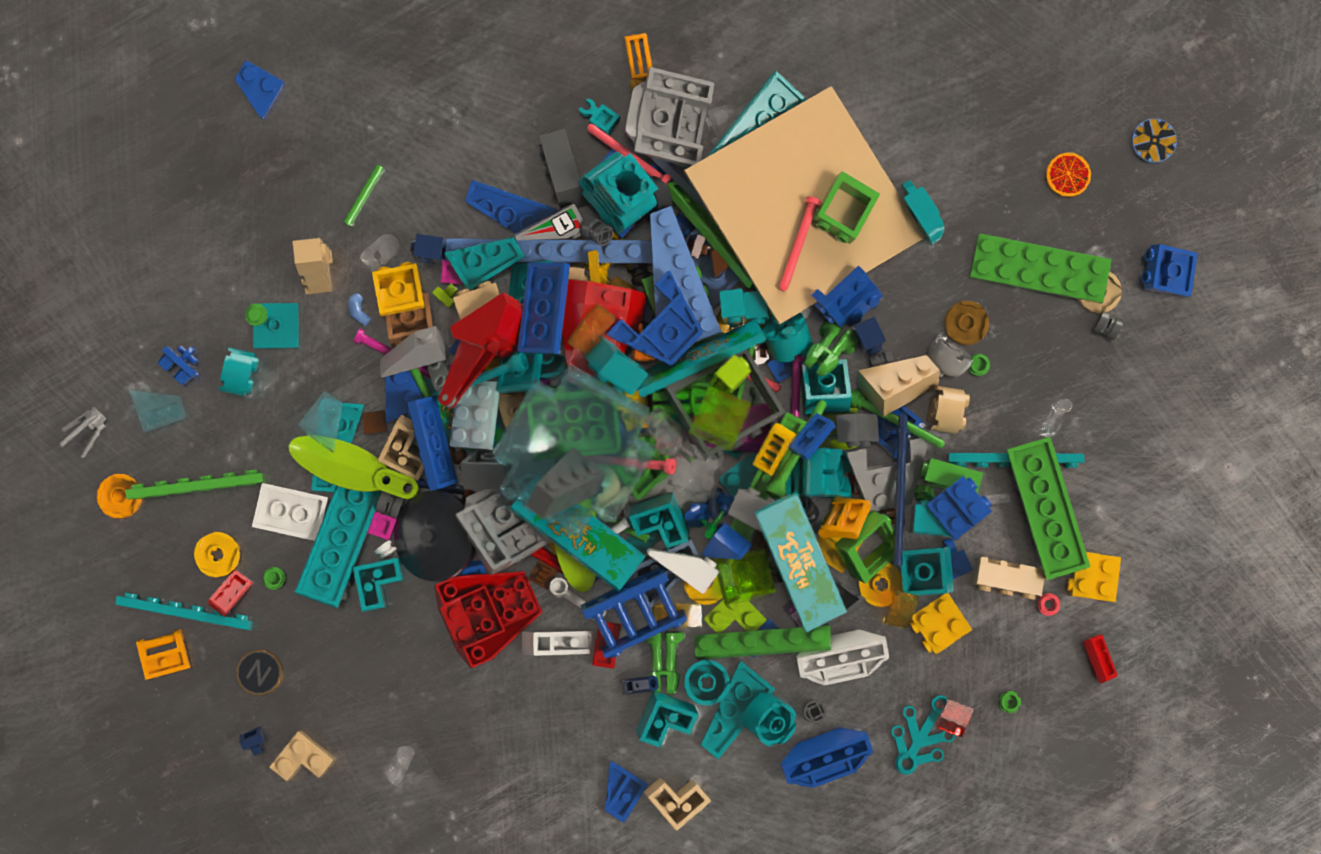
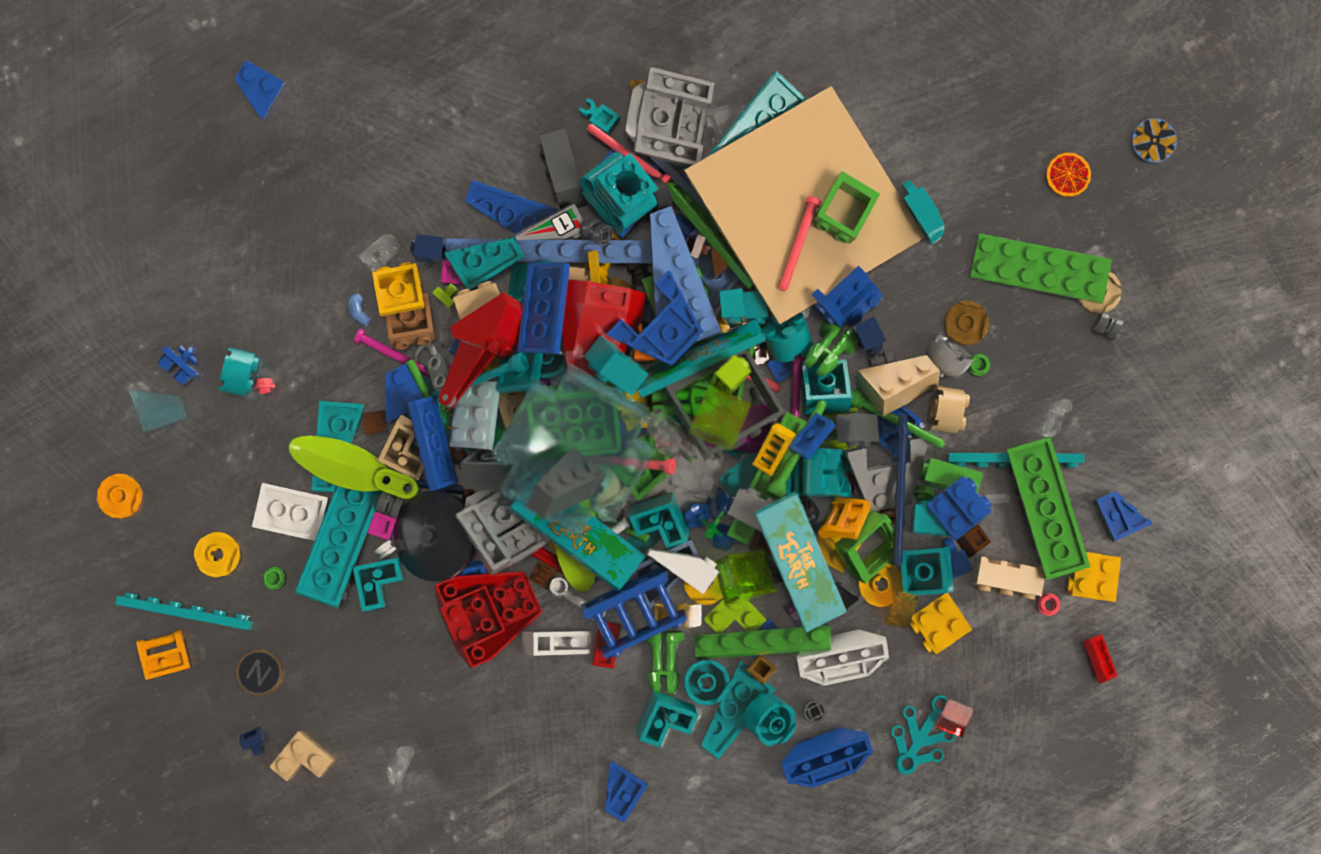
light grey plant [60,407,106,458] -> none
bright green plate [125,470,264,500] -> none
plate [207,569,253,617] -> none
bright green plate [245,303,268,326] -> none
teal plate [253,303,299,349] -> none
tan wedge [293,238,333,294] -> none
clear light blue wing [297,390,343,453] -> none
bright green bar [343,164,384,226] -> none
light grey slope [380,326,446,378] -> none
clear yellow slope [568,304,615,355] -> none
dark blue bar [621,676,659,695] -> none
light orange tile [625,33,652,80] -> none
tan brick [643,777,711,831] -> none
blue slope [702,523,751,559] -> none
bright green plate [999,691,1021,713] -> none
blue plate [1141,244,1198,297] -> none
none -> coral plate [252,378,275,394]
none -> pearl gold slope [746,655,777,685]
none -> reddish brown slope [956,524,991,558]
none -> blue wing [1094,491,1153,542]

